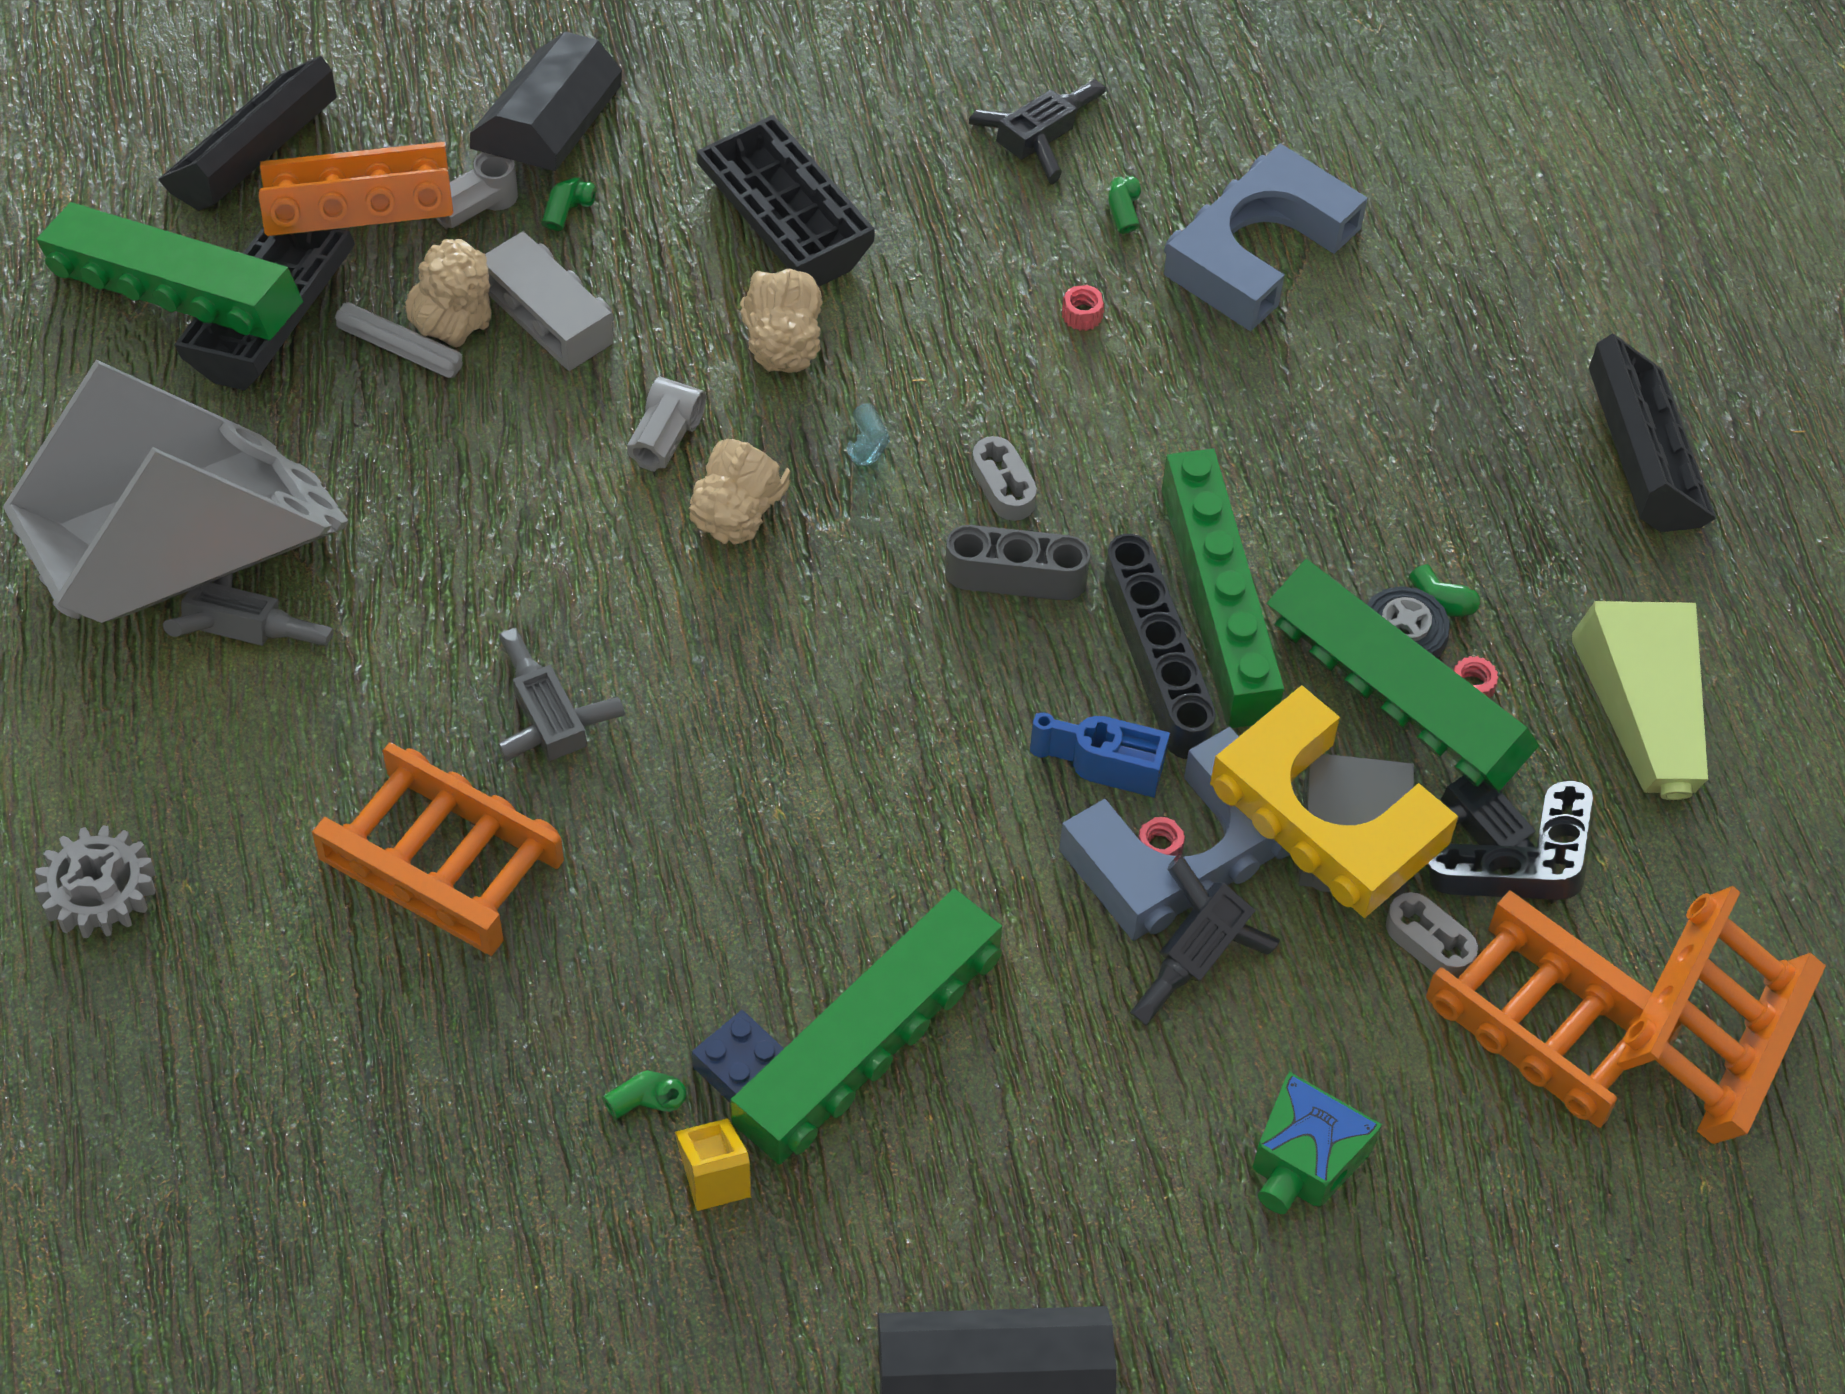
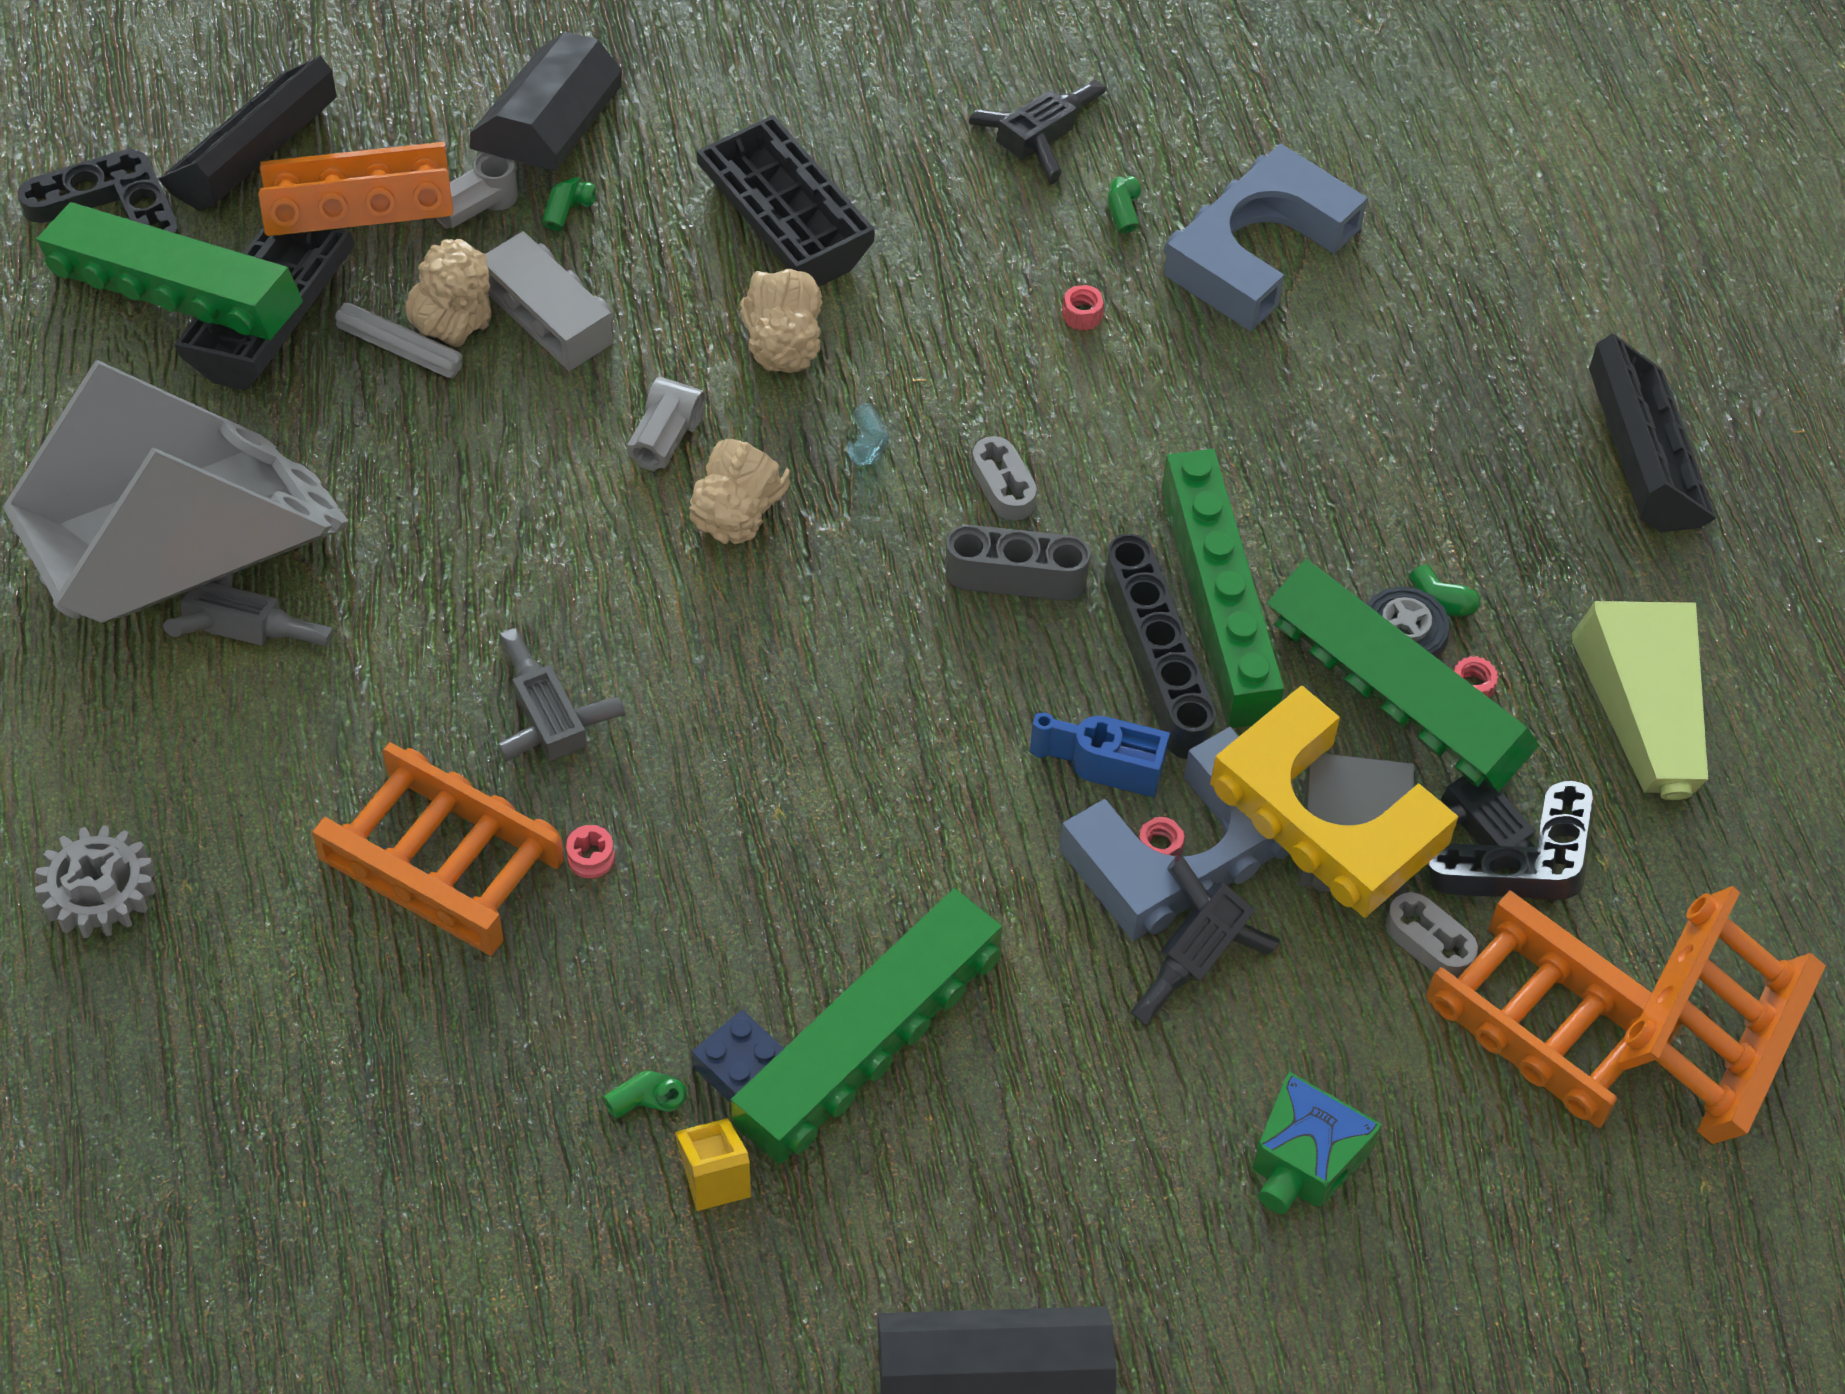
none -> black beam [17,149,180,235]
none -> coral bush [566,825,615,879]

